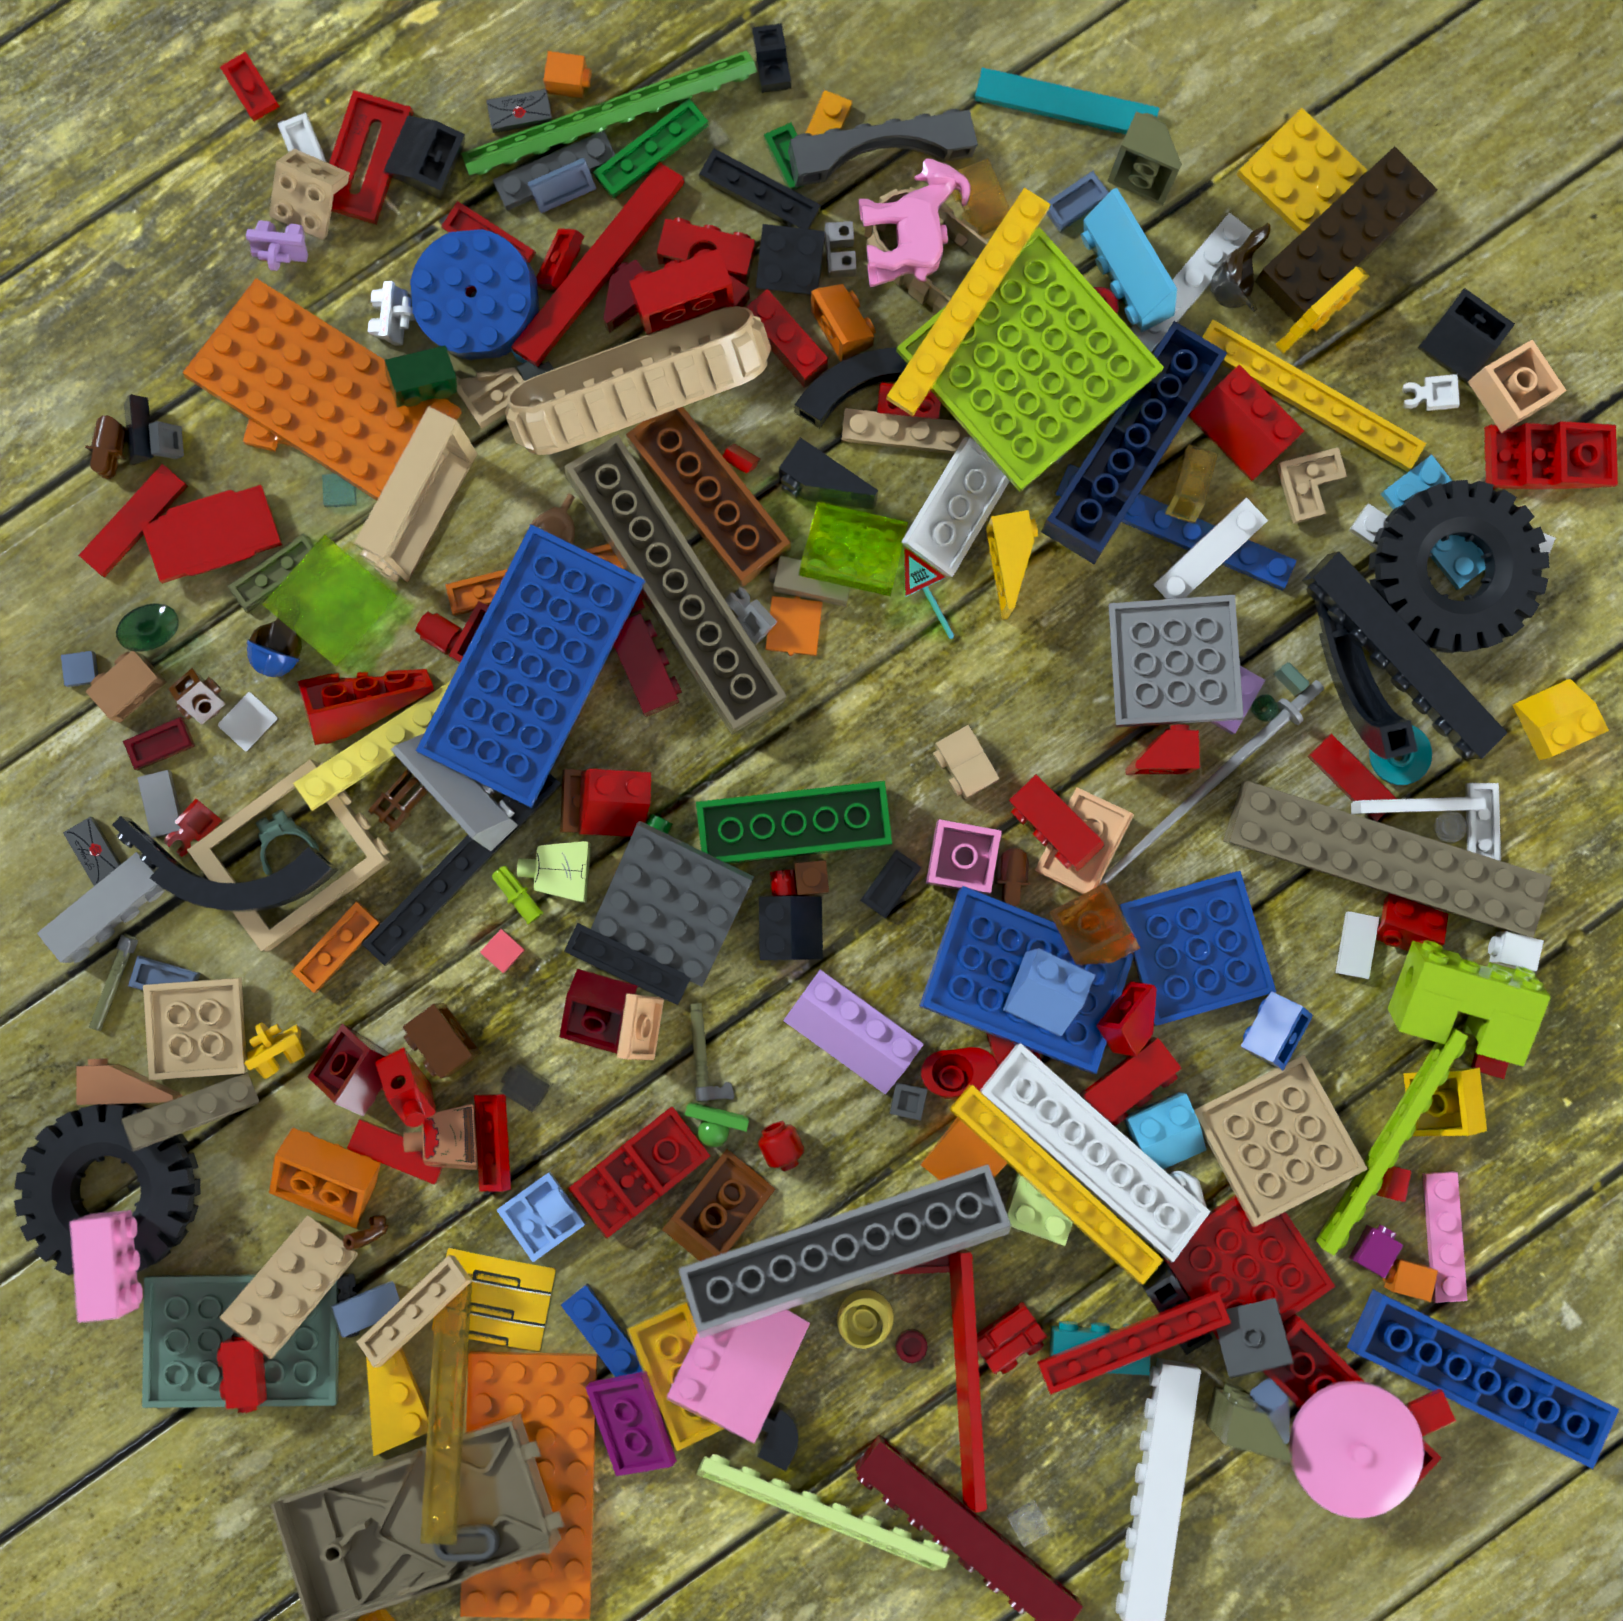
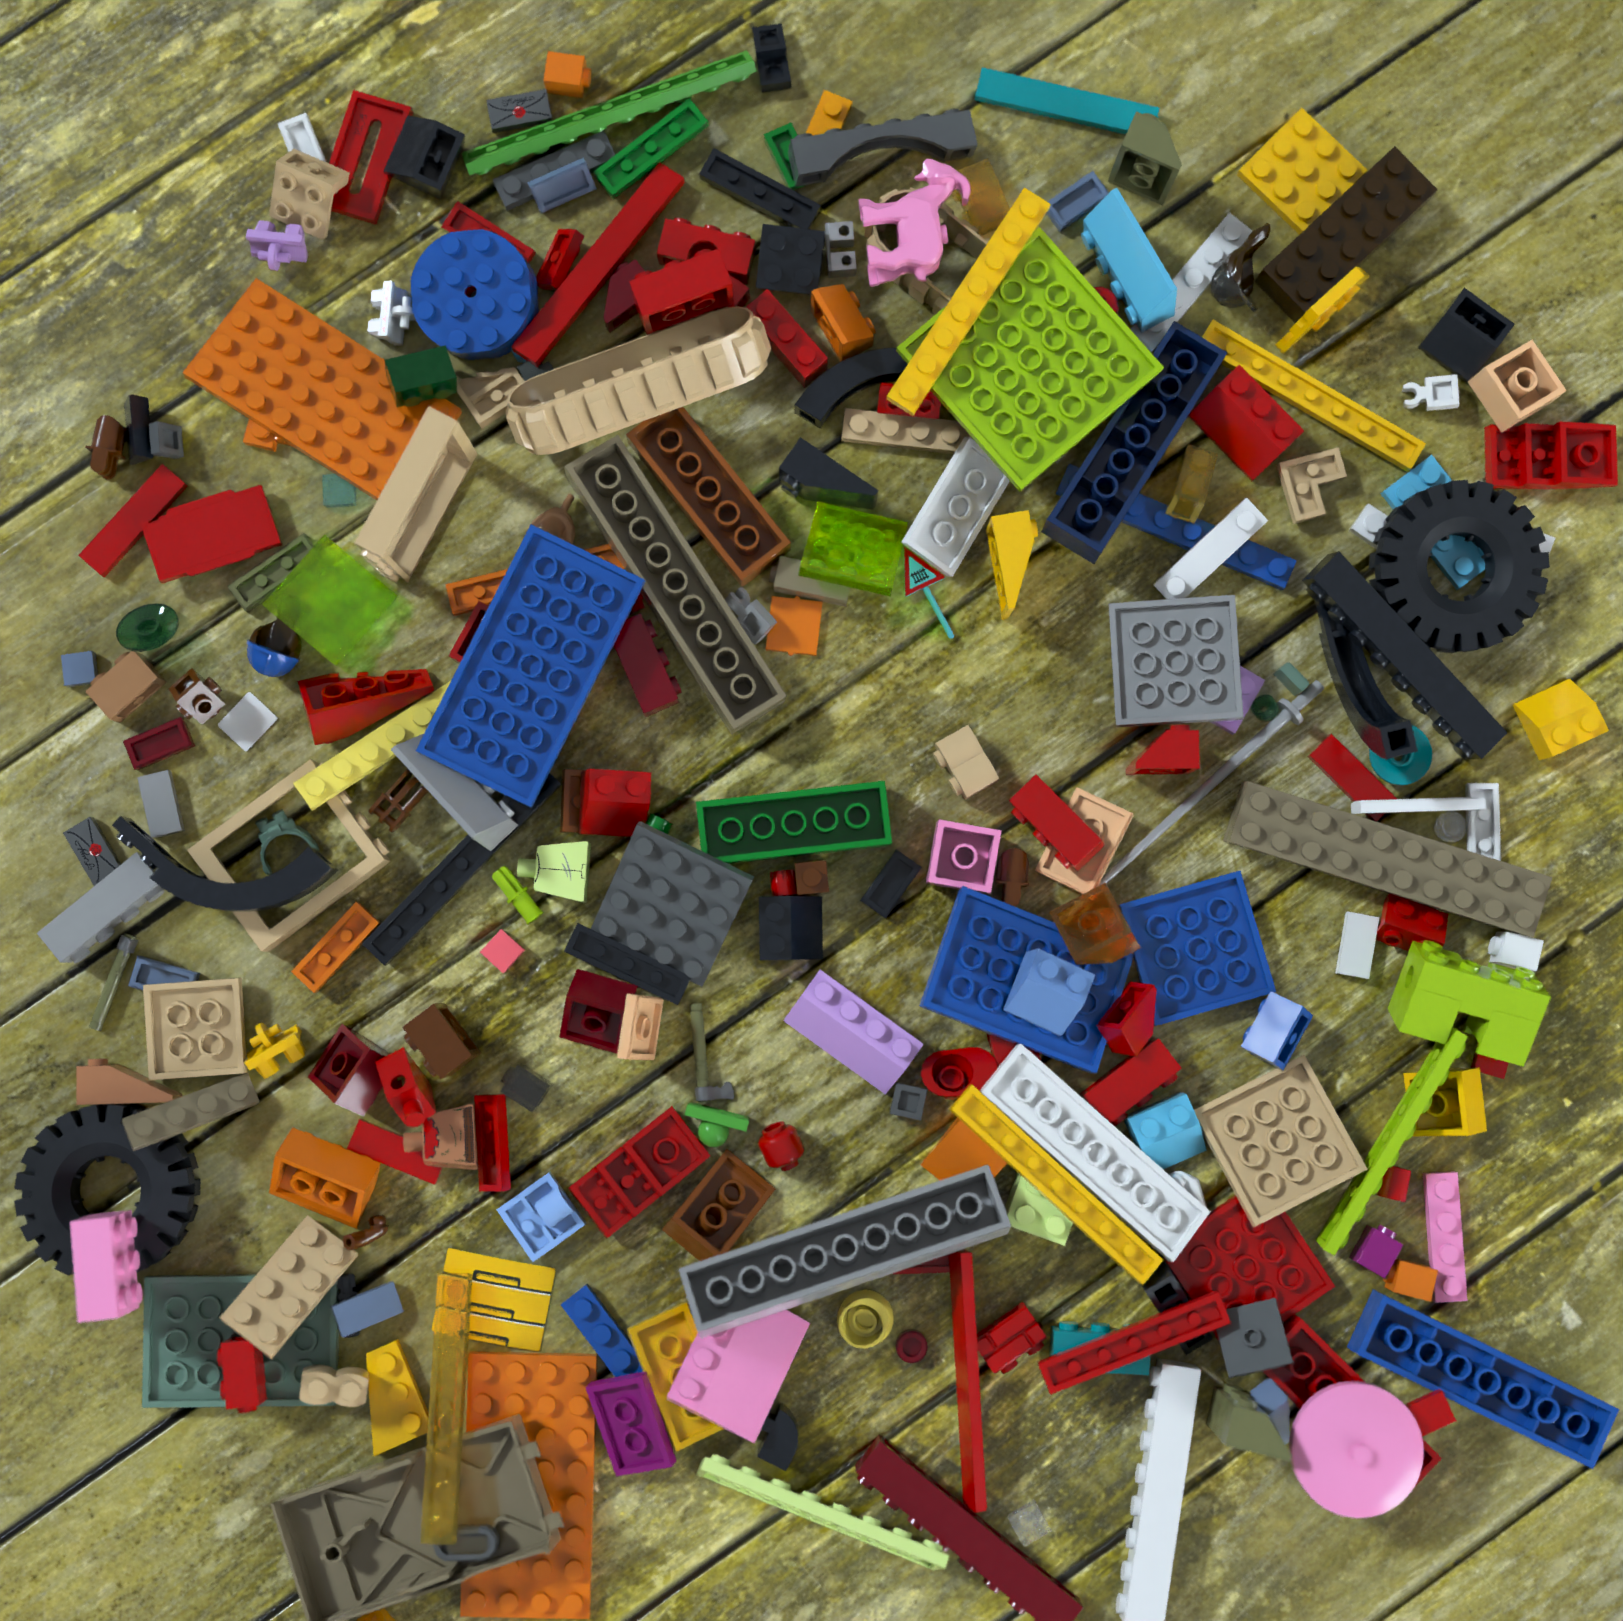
red plate [164,799,222,857] -> none
red plate [220,51,280,122] -> none
tan plate [357,1255,472,1367] -> none
red brick [415,611,463,655] -> none
red tile [722,443,761,474] -> none
none -> tan brick [299,1365,369,1407]

